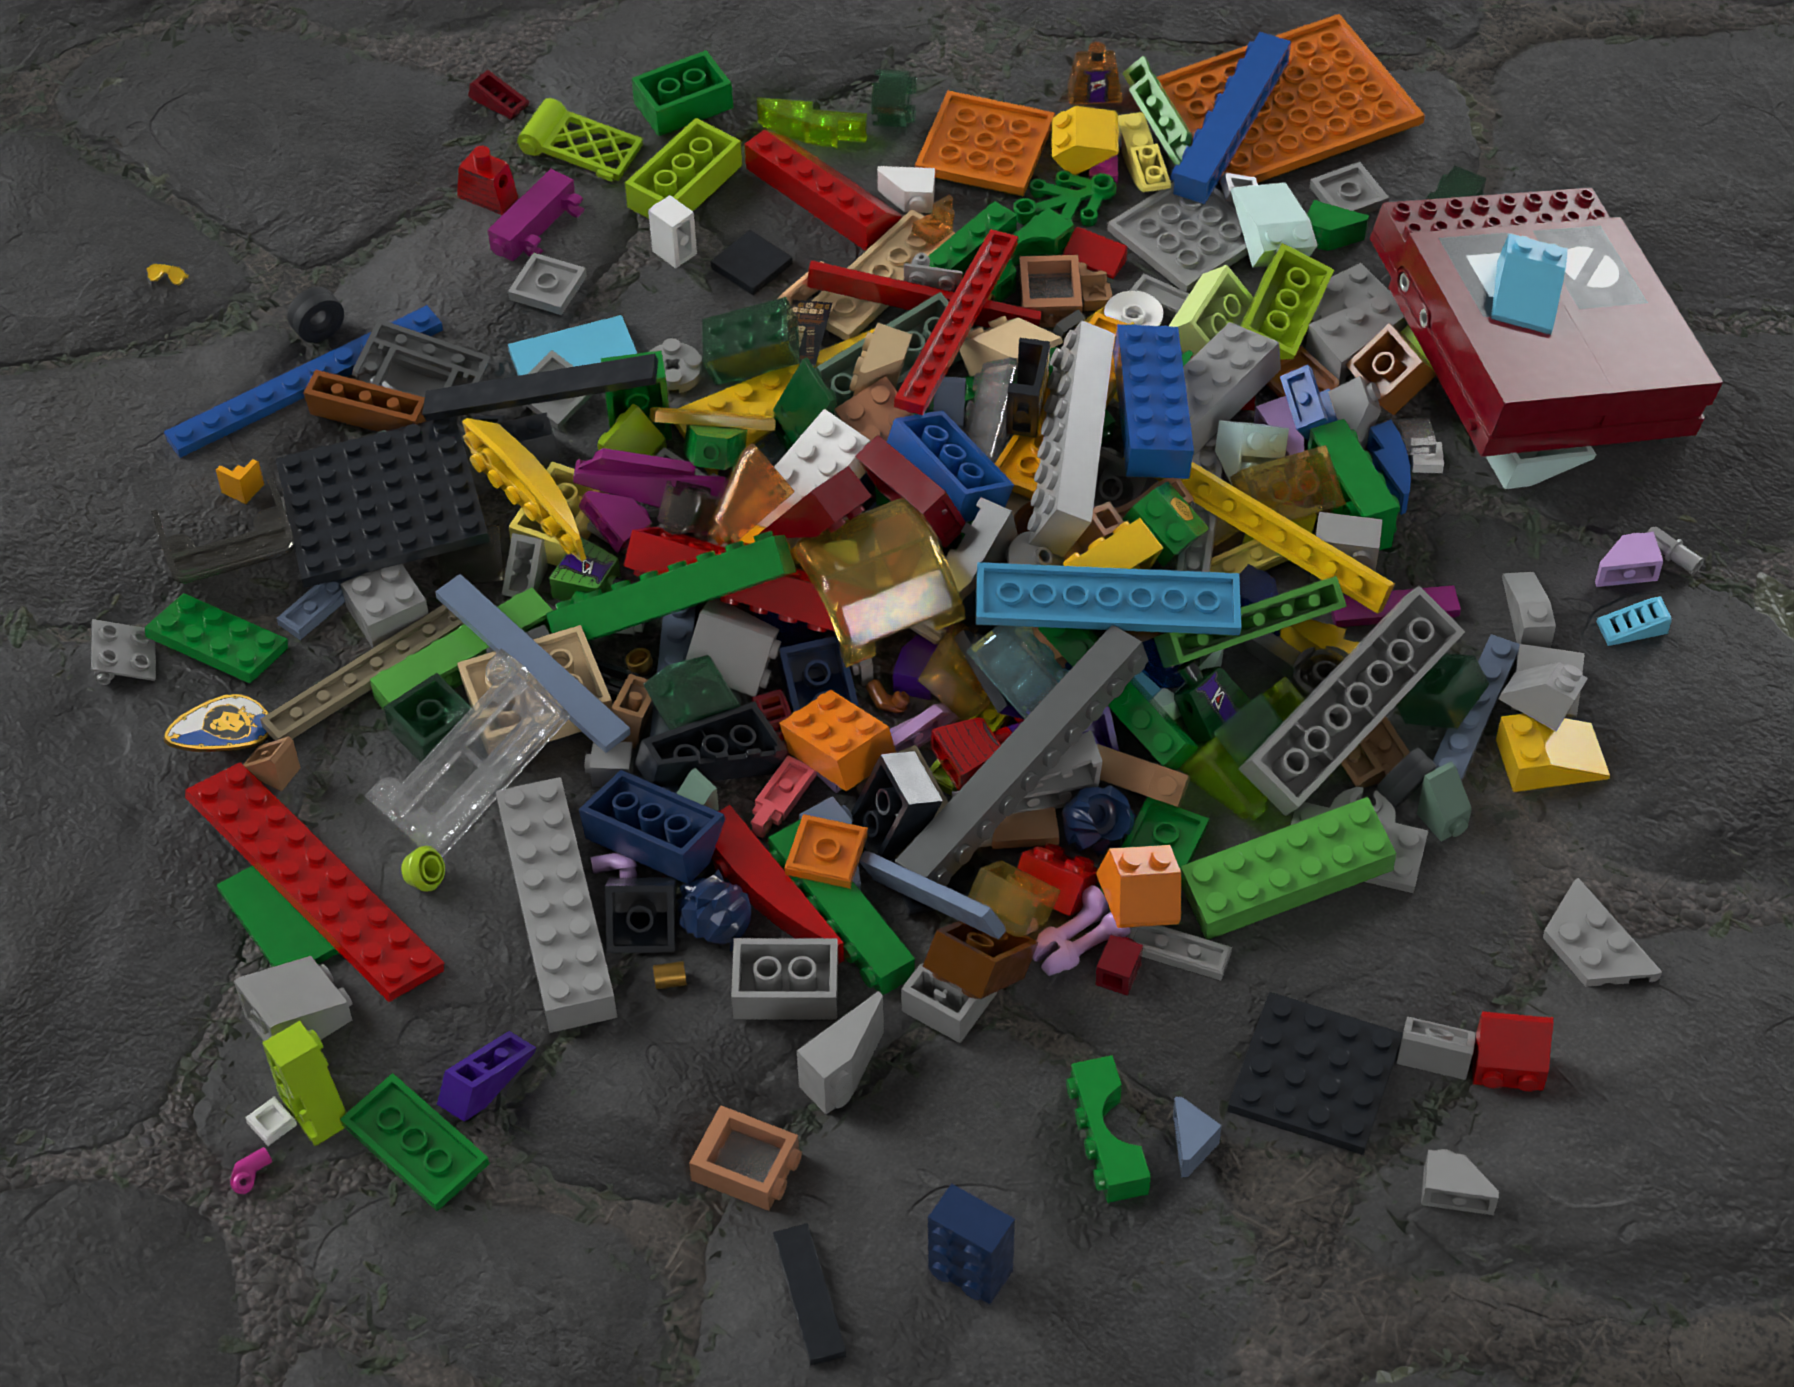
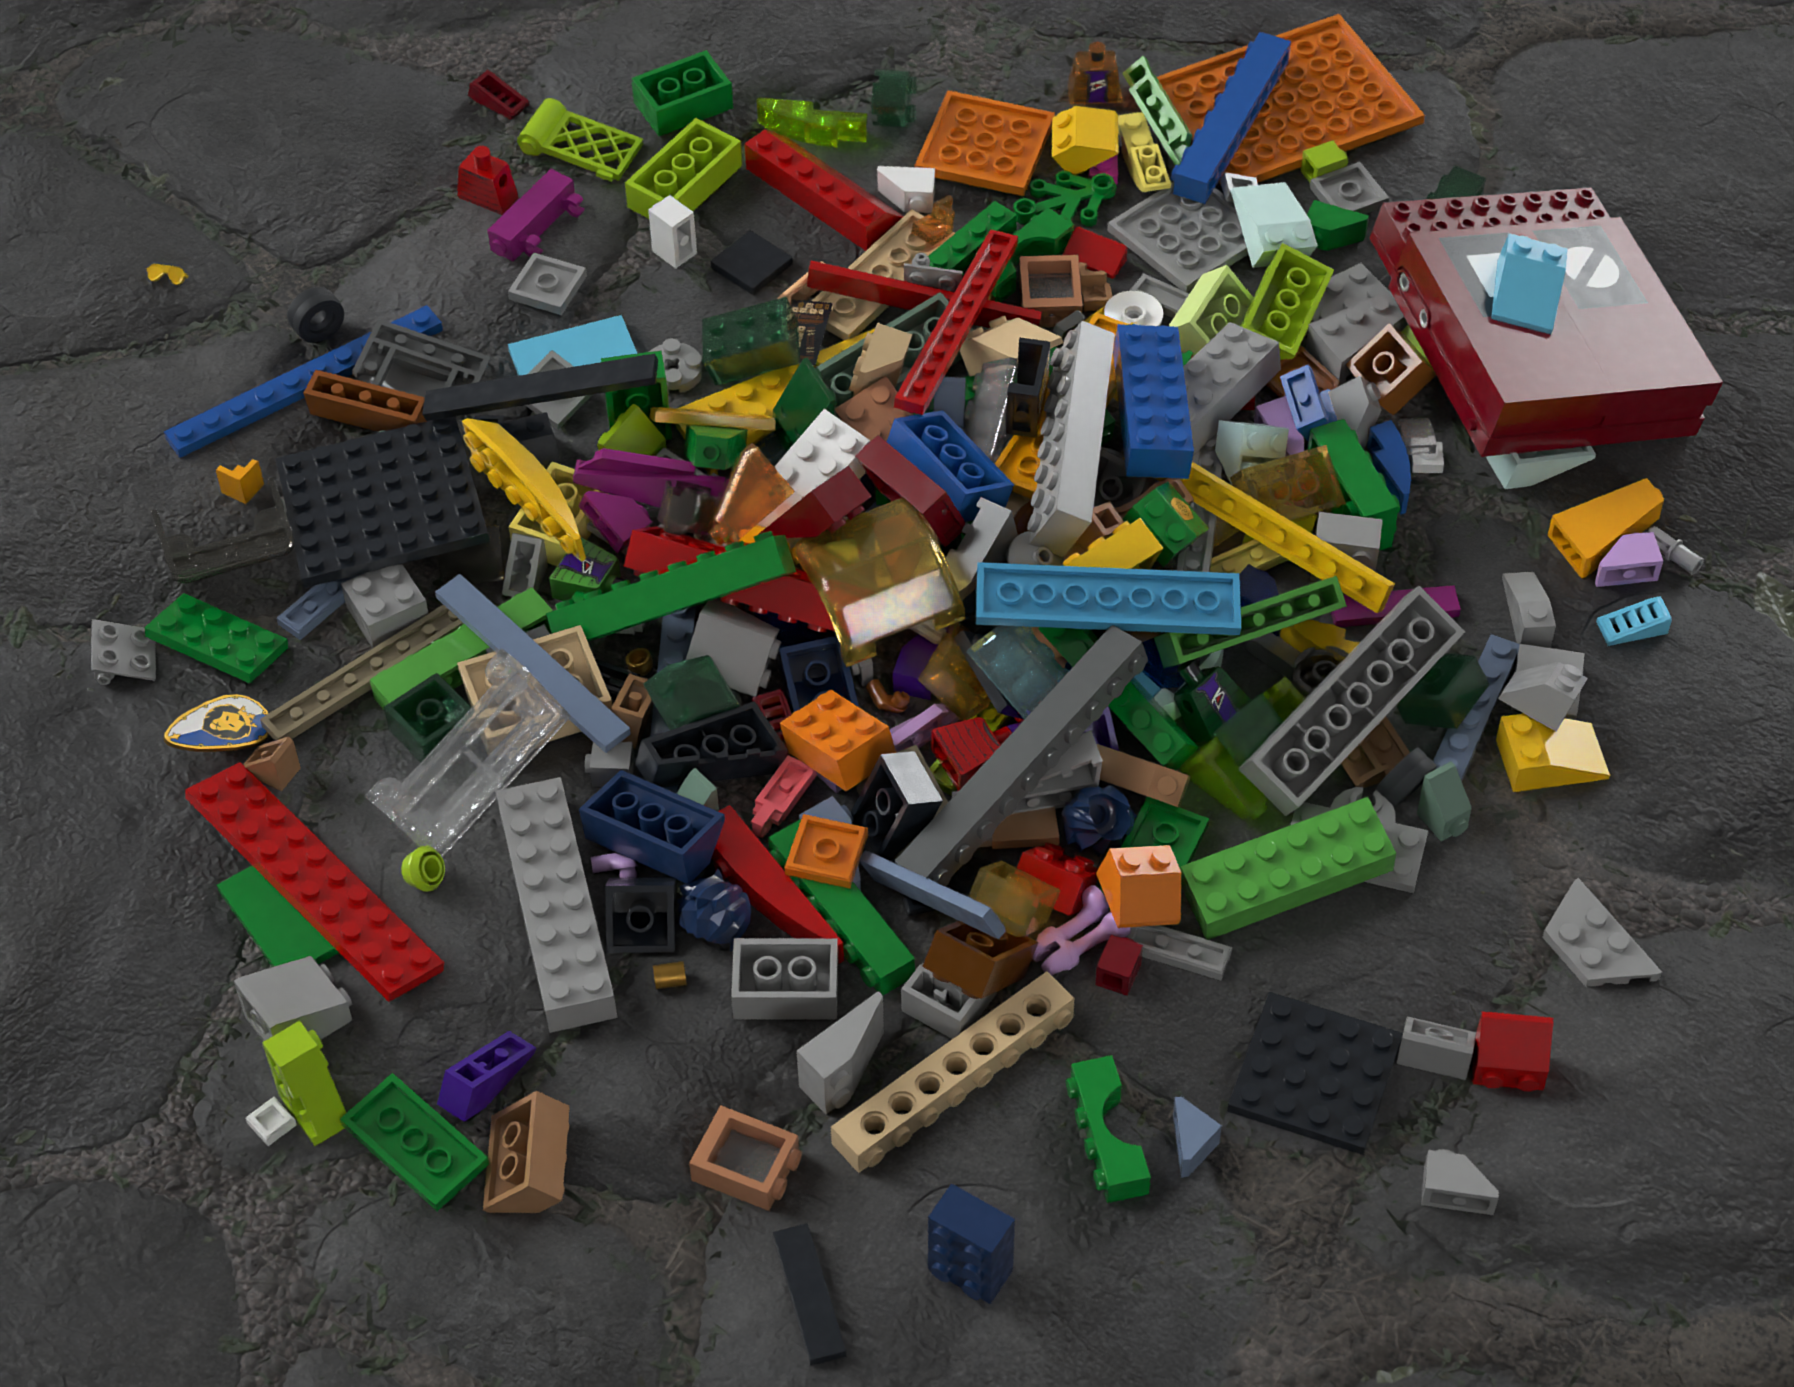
dark pink arm [230,1147,272,1194] -> none
none -> medium nougat slope [483,1091,570,1213]
none -> tan brick [831,971,1074,1173]
none -> lime brick [1301,140,1348,183]
none -> light orange slope [1547,478,1664,579]

